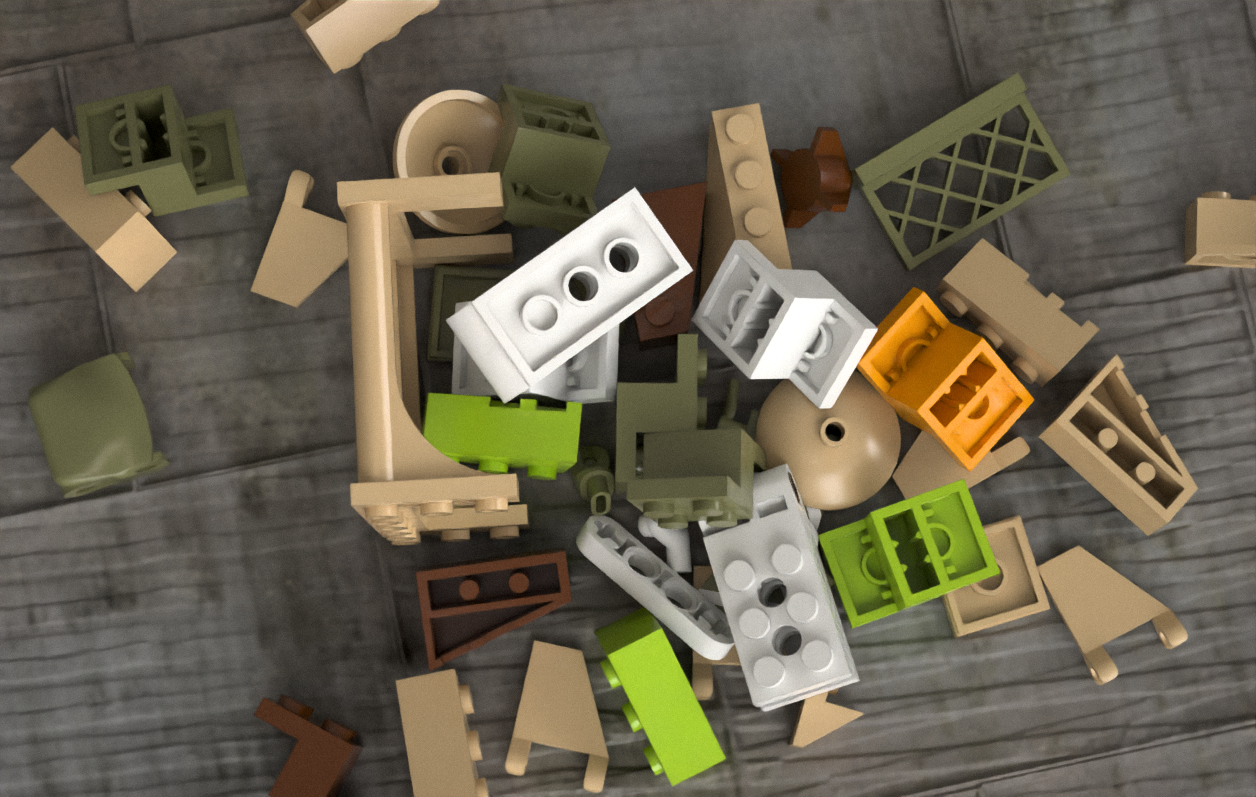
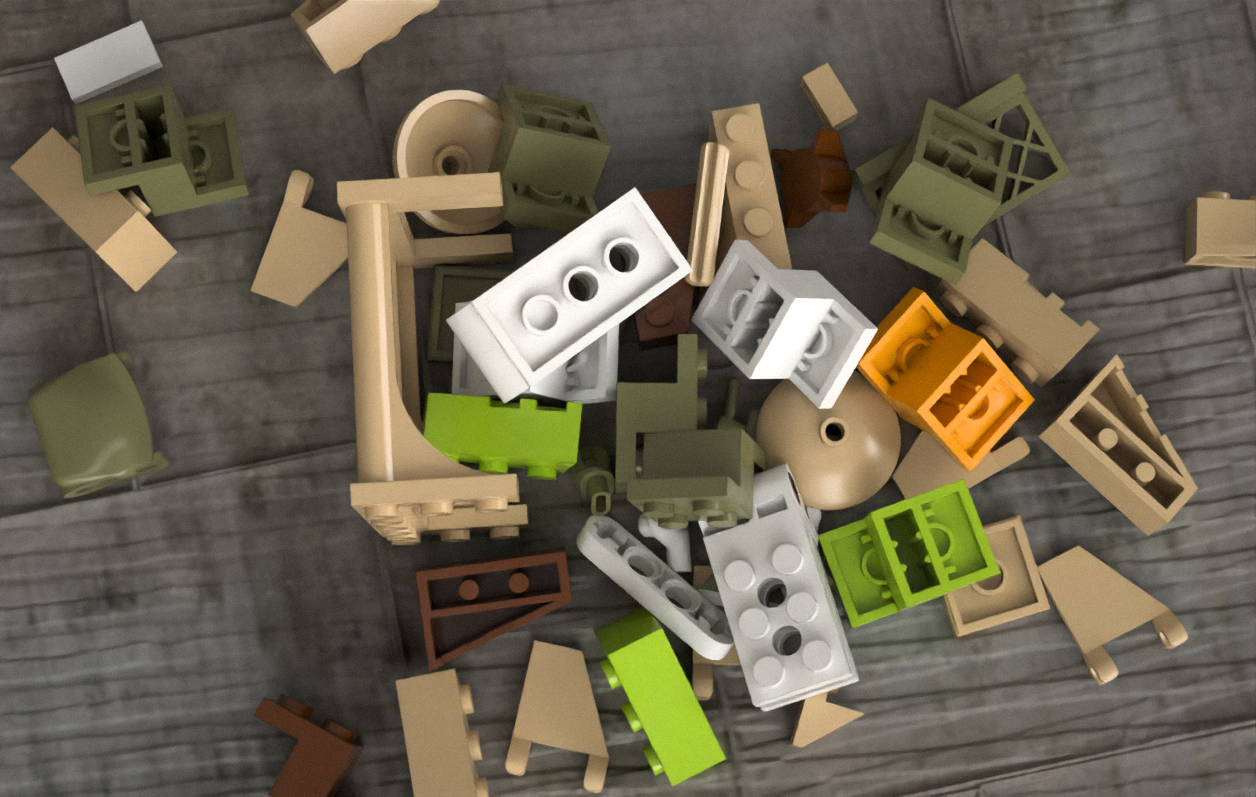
none -> white tile [54,20,163,104]
none -> tan axle [685,142,729,287]
none -> tan piece [800,62,858,131]
none -> olive bracket [869,97,1014,285]

